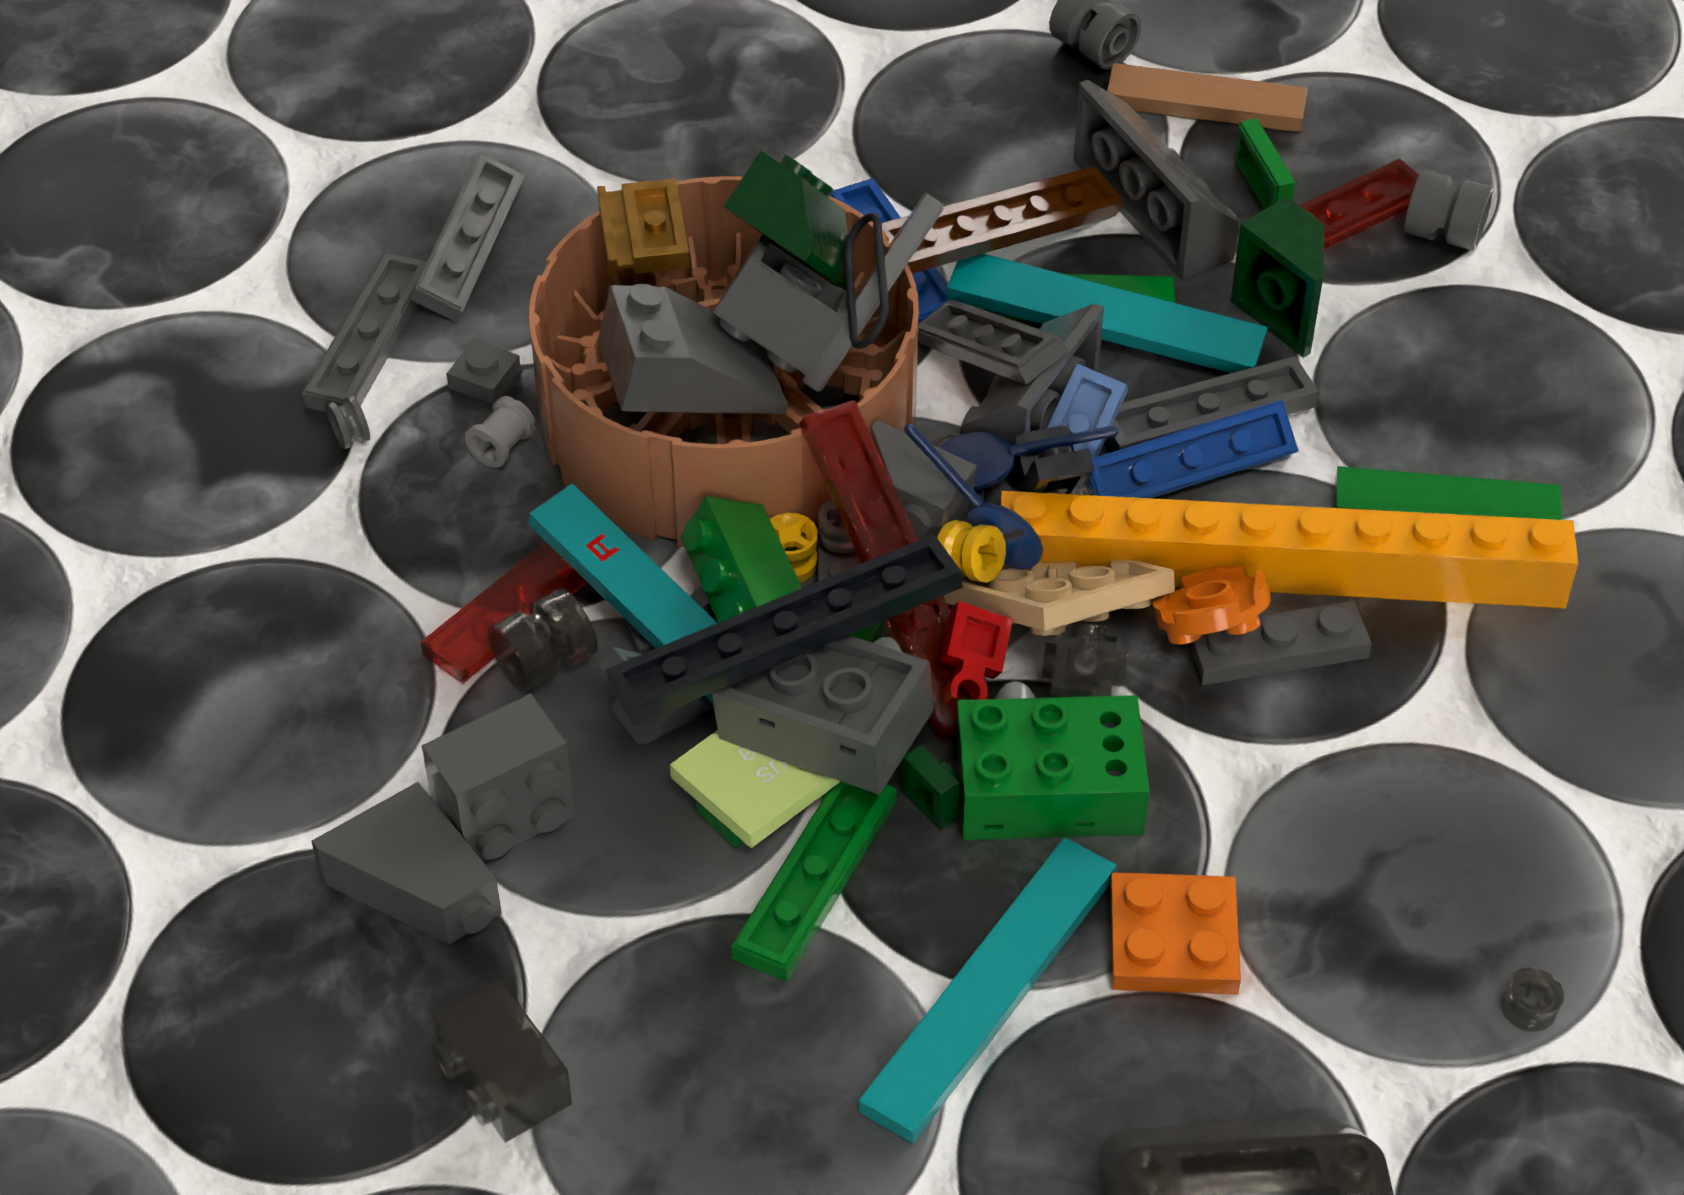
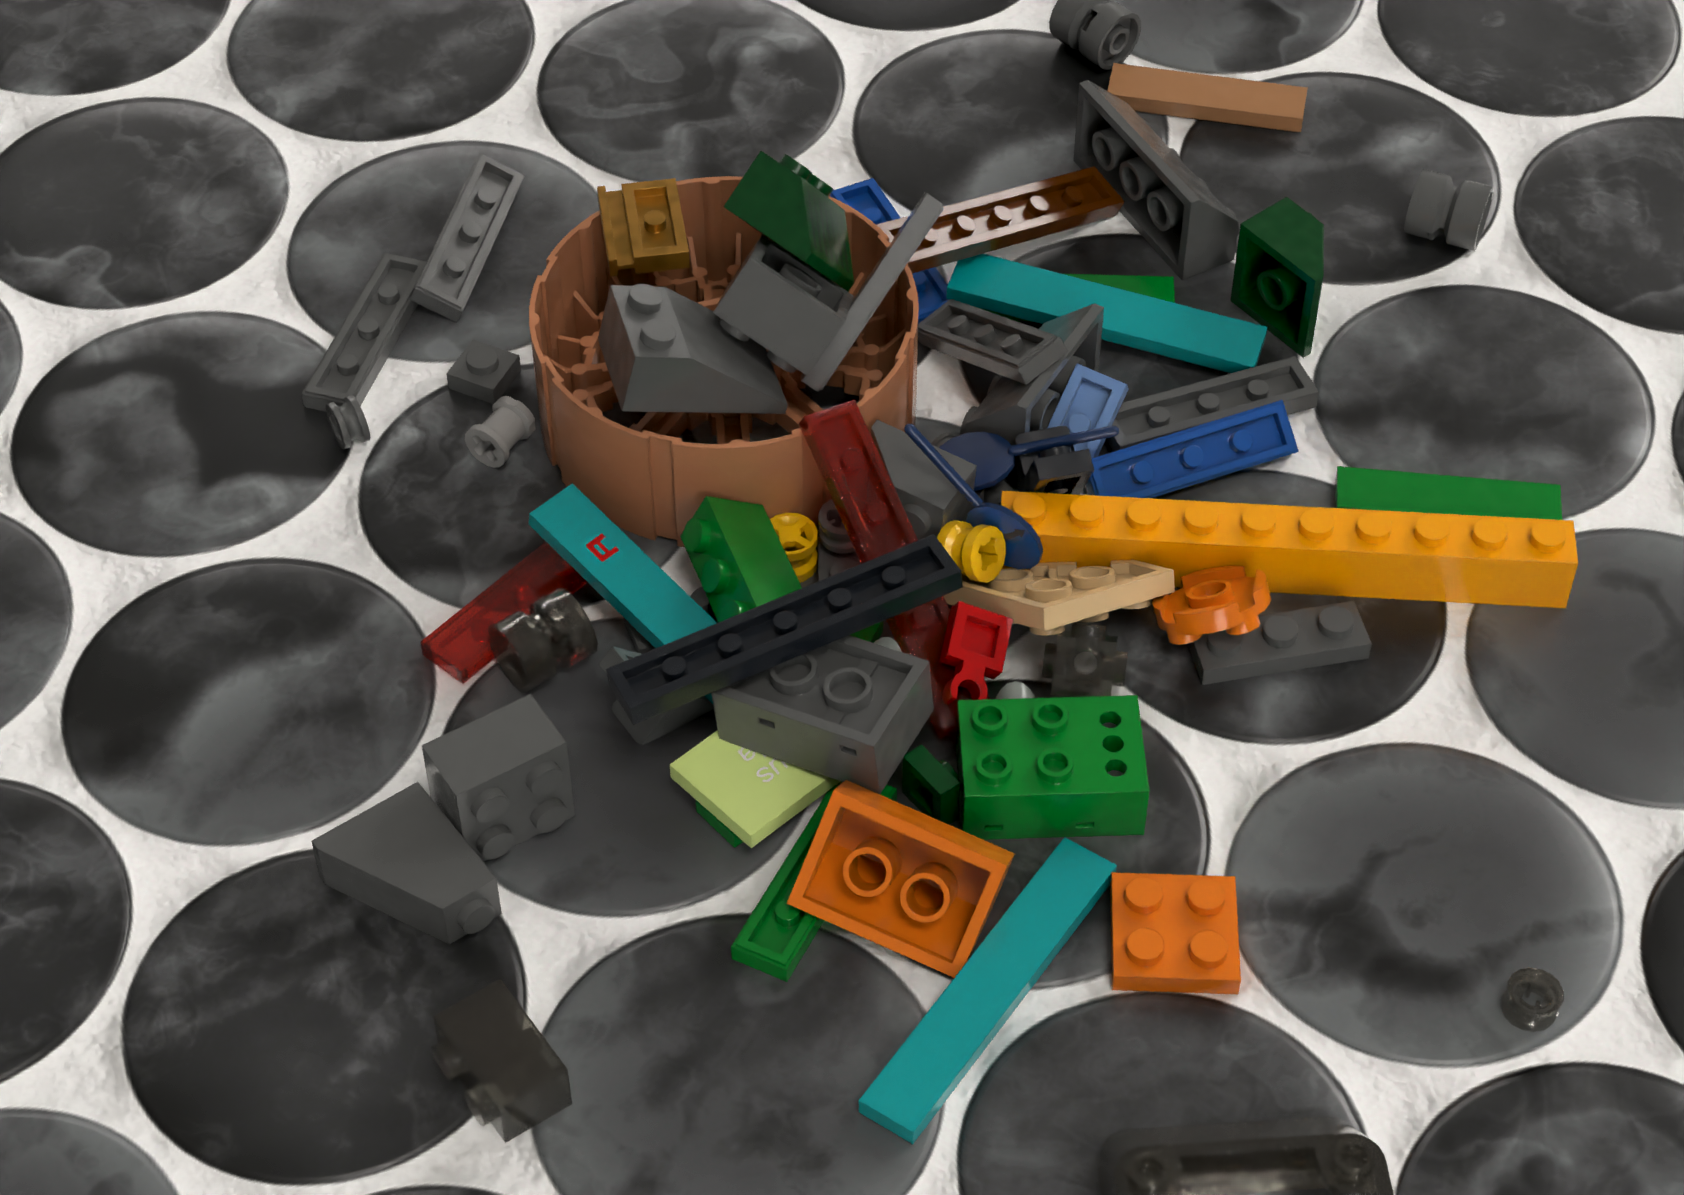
black piece [844,212,889,349] -> none
green tile [1235,118,1296,210] -> none
clear red tile [1299,158,1419,250] -> none
none -> orange slope [787,780,1015,978]

